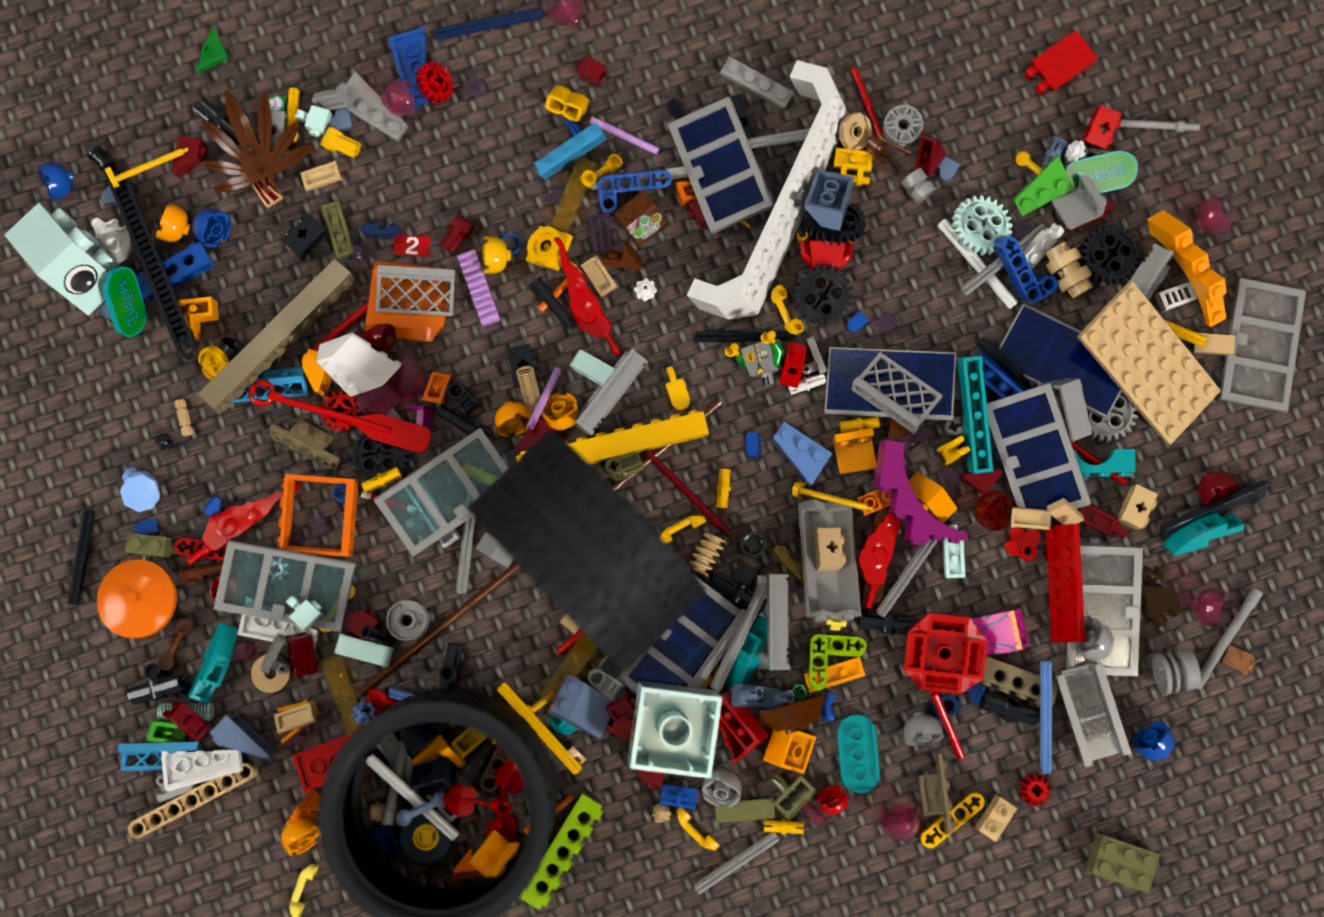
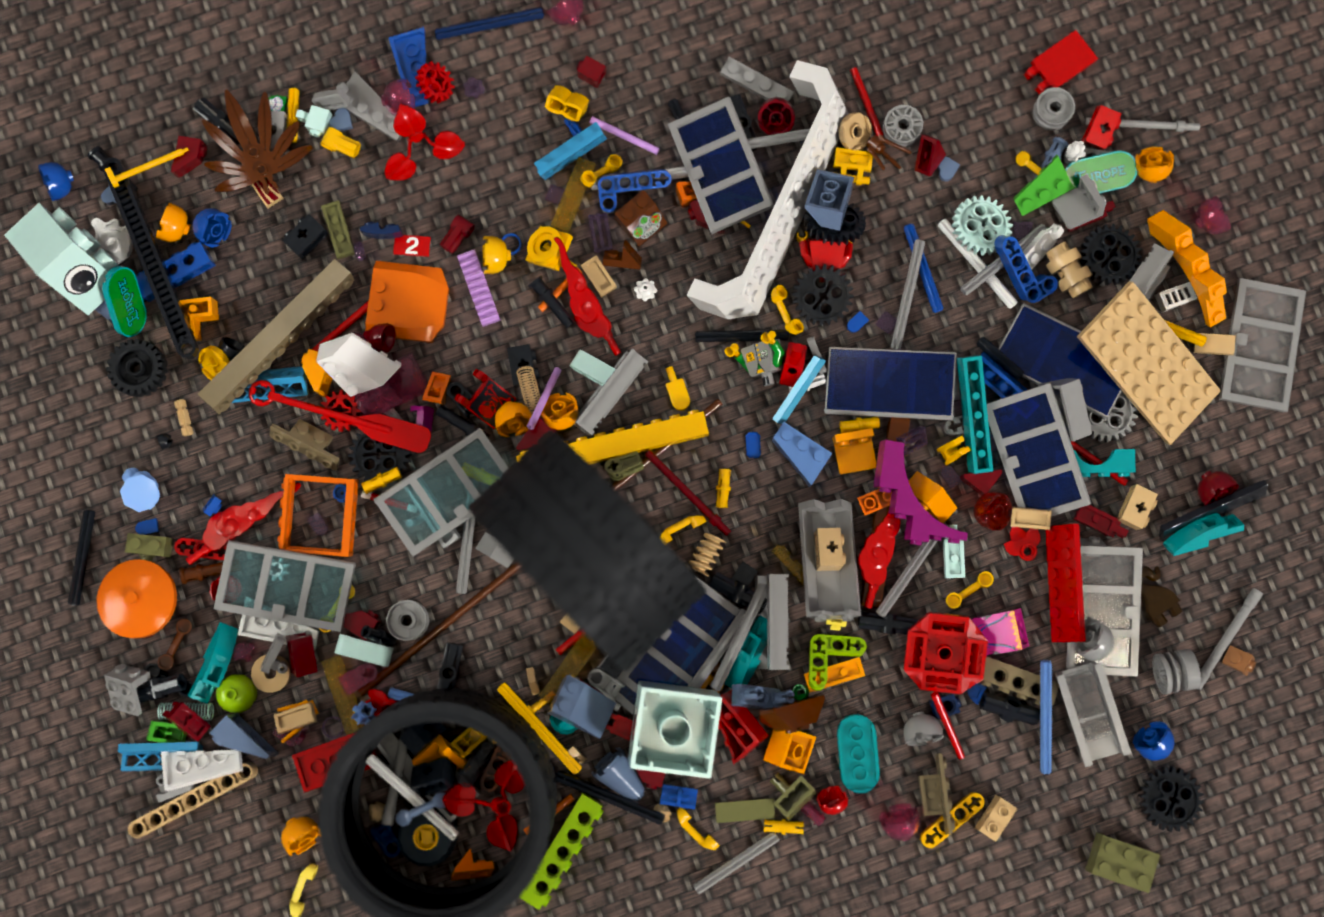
green tile [195,27,229,73] -> none
light aqua brick [286,596,324,631] -> none
orange slope [290,789,322,821] -> none
tan tile [300,161,342,192] -> none
light grey fence [376,265,455,316] -> none
light orange bracket [468,830,520,878] -> none
dark red bracket [606,689,636,724] -> none
light grey cylinder [702,769,742,807] -> none
pearl dark grey wheel [739,532,766,558] -> none
yellow piece [792,482,873,511] -> none
blue arm [820,691,836,722] -> none
light grey fence [852,352,943,434] -> none
light grey wheel [901,168,937,204] -> none
red gear [1018,773,1053,807] -> none
tan tile [1047,498,1084,525] -> none
clear pink cylinder [1192,588,1226,628] -> none
none -> light grey bracket [104,664,151,716]
none -> black wheel [106,339,168,397]
none -> lime cylinder [216,674,257,713]
none -> clear pink piece [337,664,377,695]
none -> red plant [385,104,465,180]
none -> flag [454,369,516,429]
none -> tan tile [526,667,540,695]
none -> black axle [555,770,665,825]
none -> sand blue cone [591,747,645,802]
none -> dark red cylinder [758,97,795,135]
none -> medium azure tile [773,355,826,424]
none -> light grey axle [891,239,925,350]
none -> blue axle [904,224,943,313]
none -> yellow bar [946,571,994,609]
none -> light grey wheel [1032,87,1076,131]
none -> light orange cylinder [1135,147,1174,183]
none -> black gear [1138,766,1204,832]

